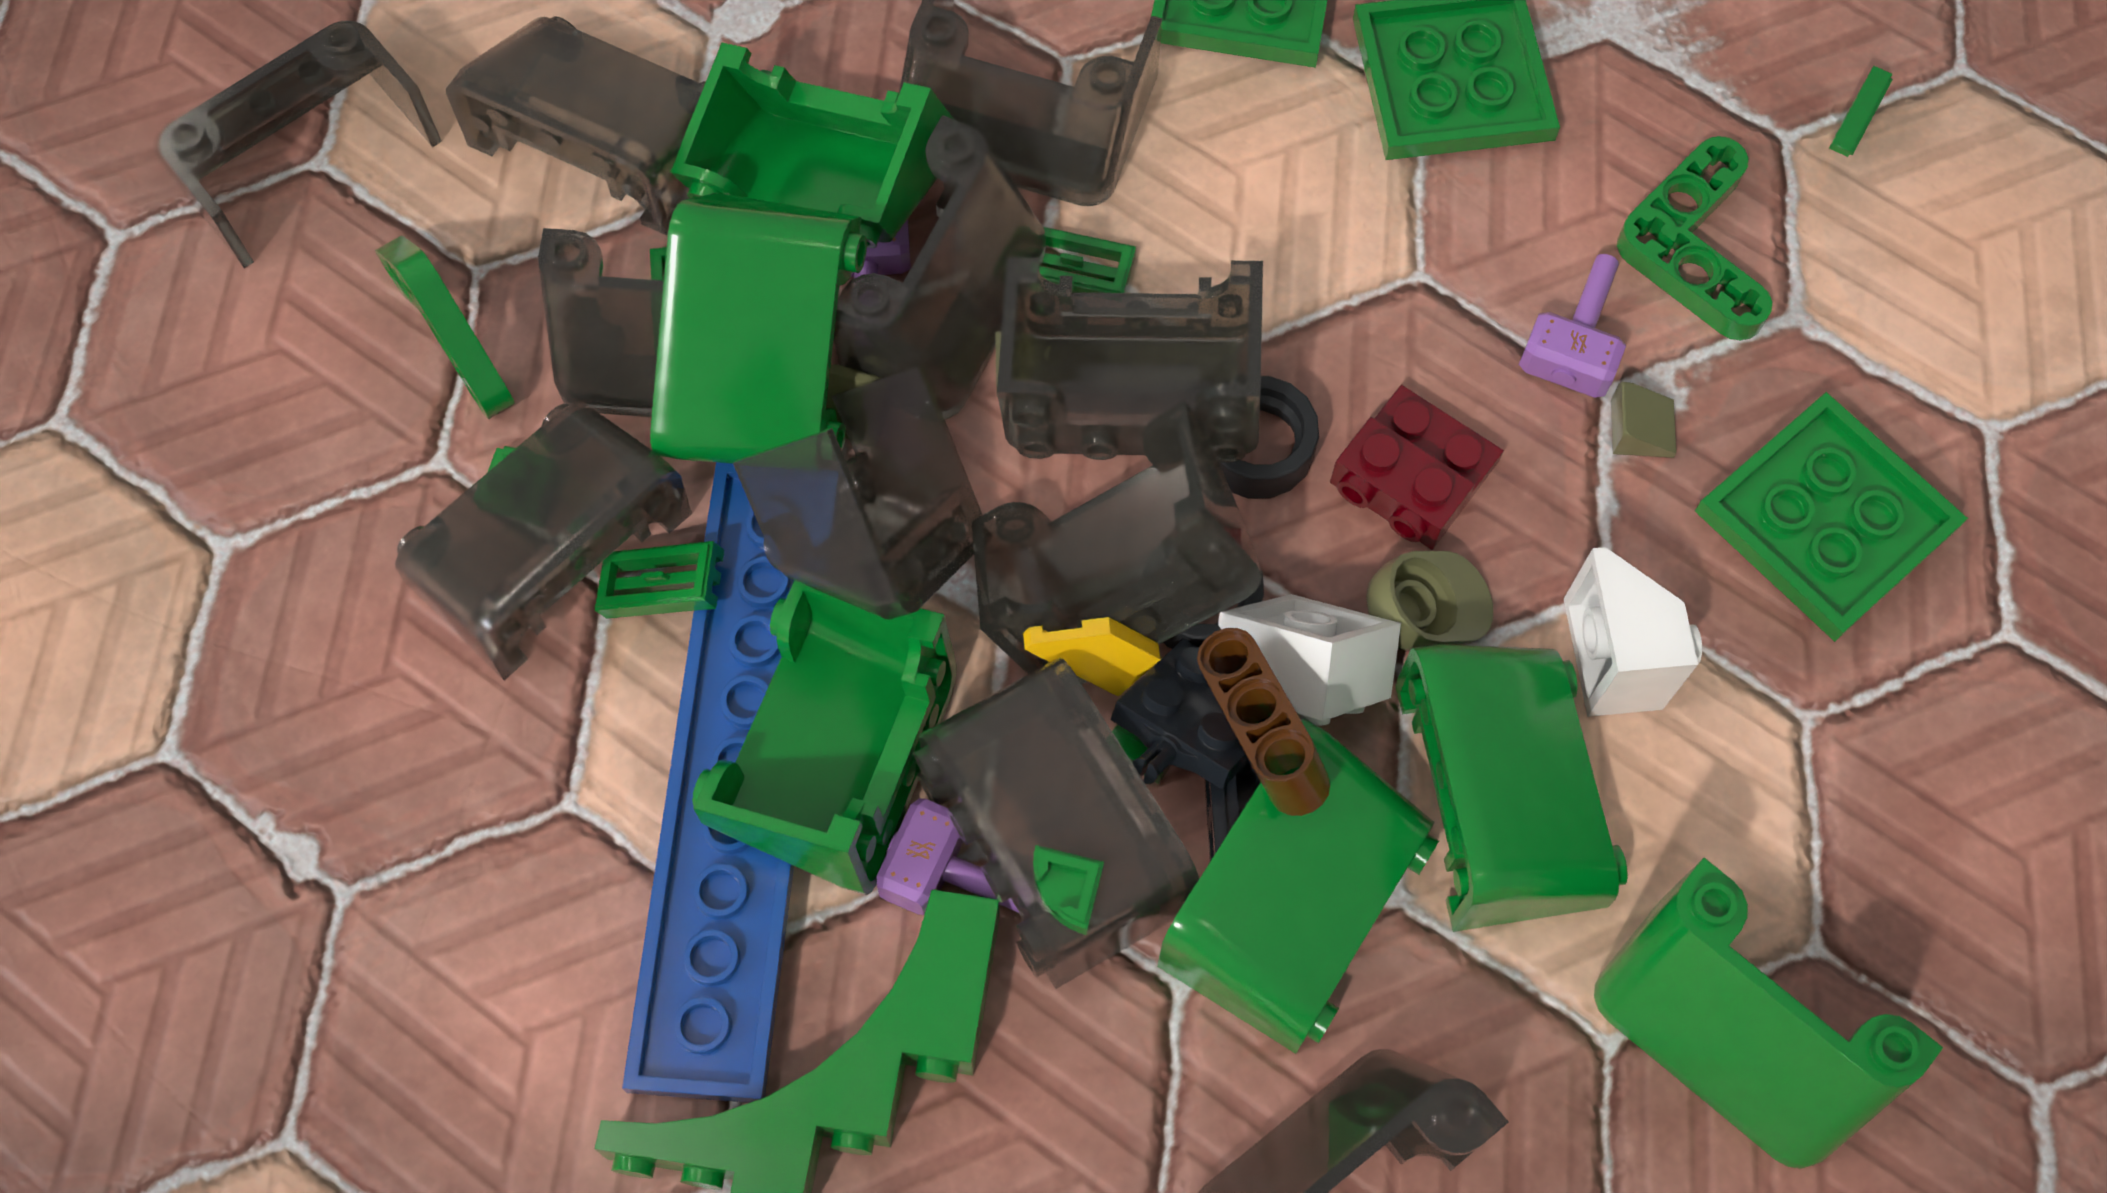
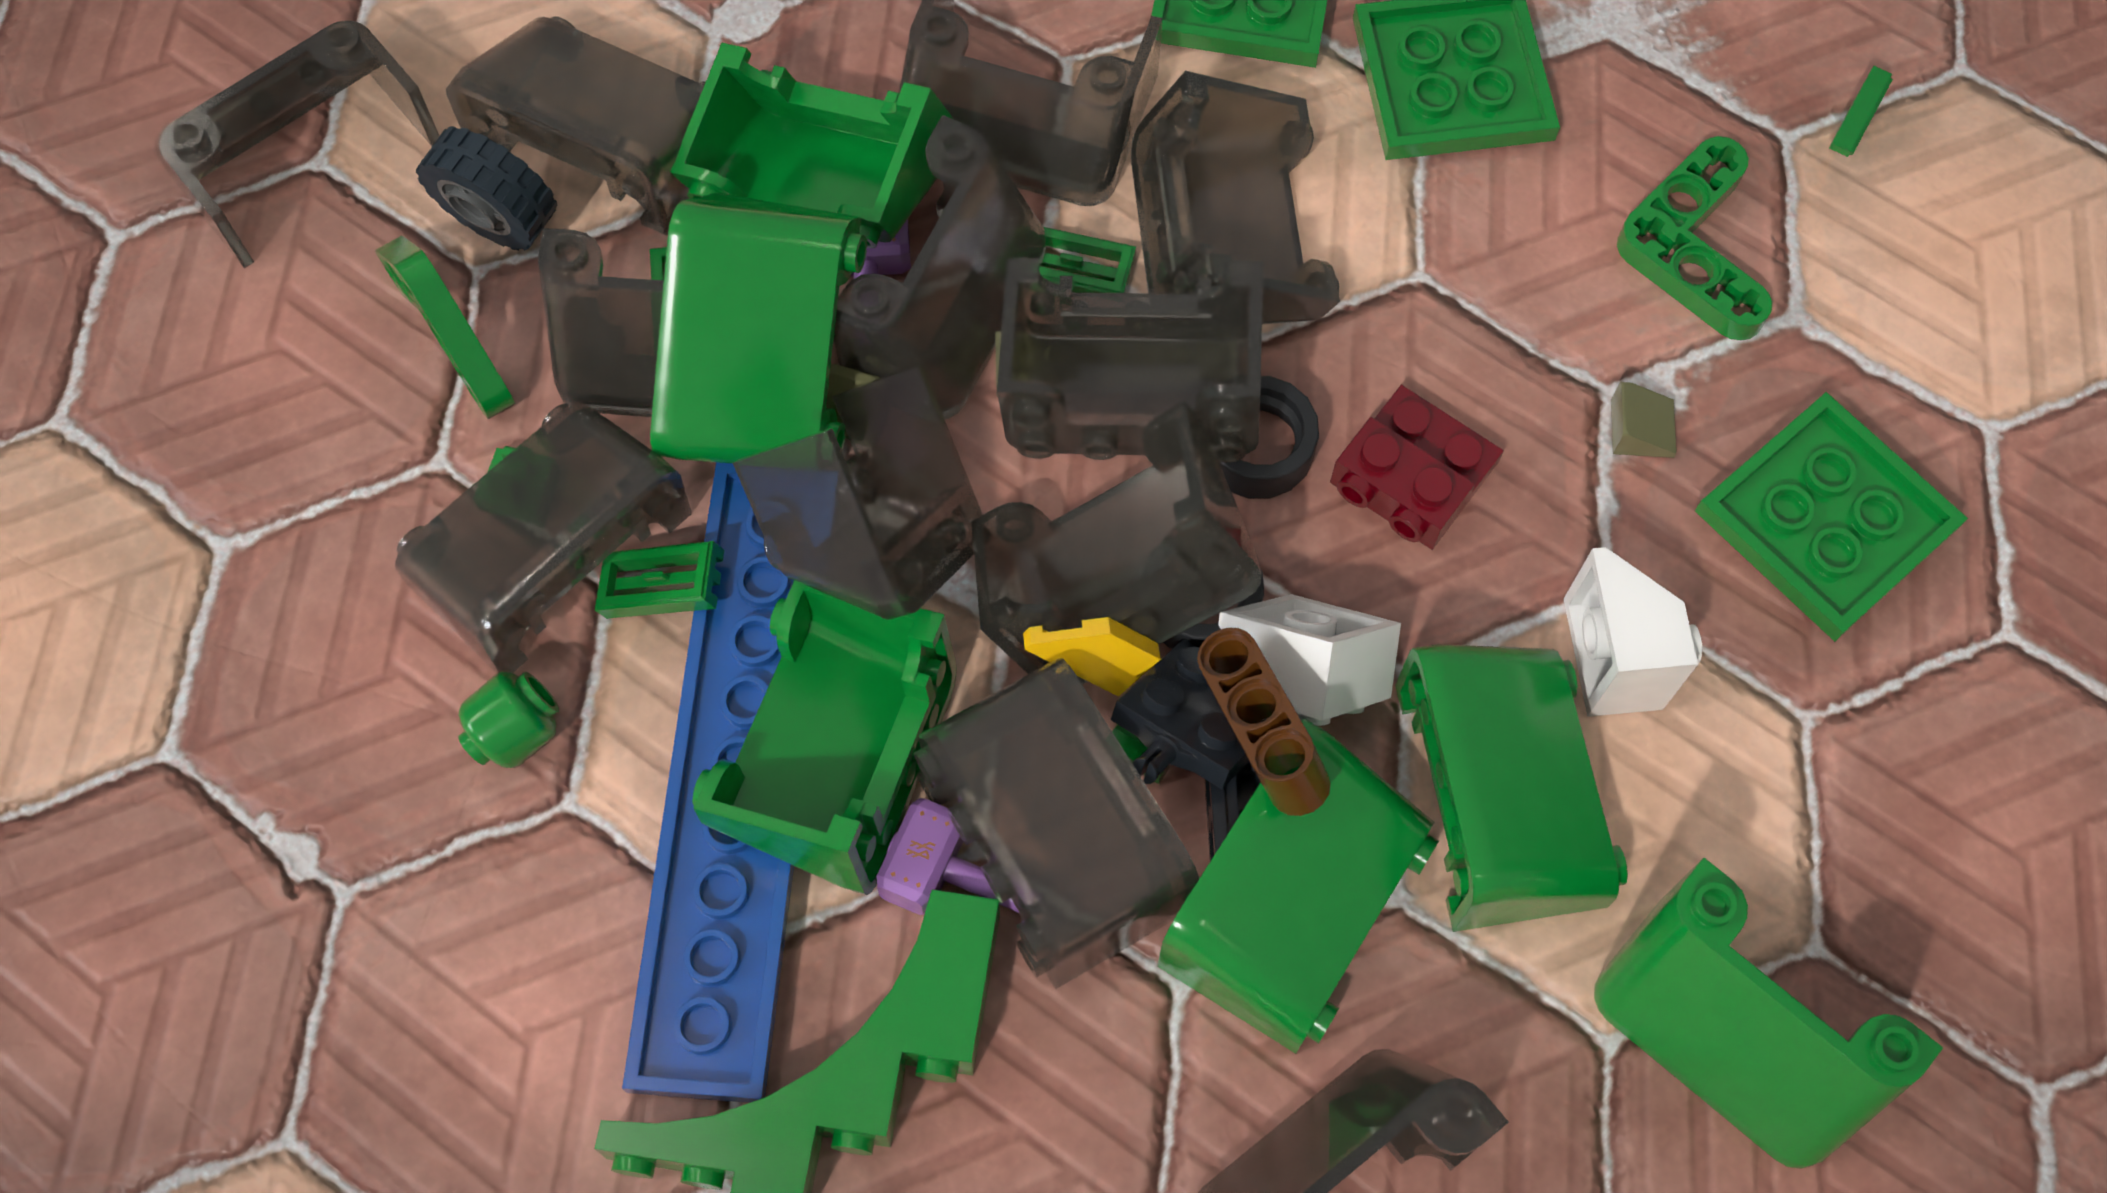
green tile [1033,845,1104,935] -> none
olive cap [1366,551,1493,651] -> none
medium lavender piece [1519,254,1626,398] -> none
none -> black wheel [416,126,558,251]
none -> green head [458,672,559,768]
none -> clear smoke windscreen [1131,70,1340,329]

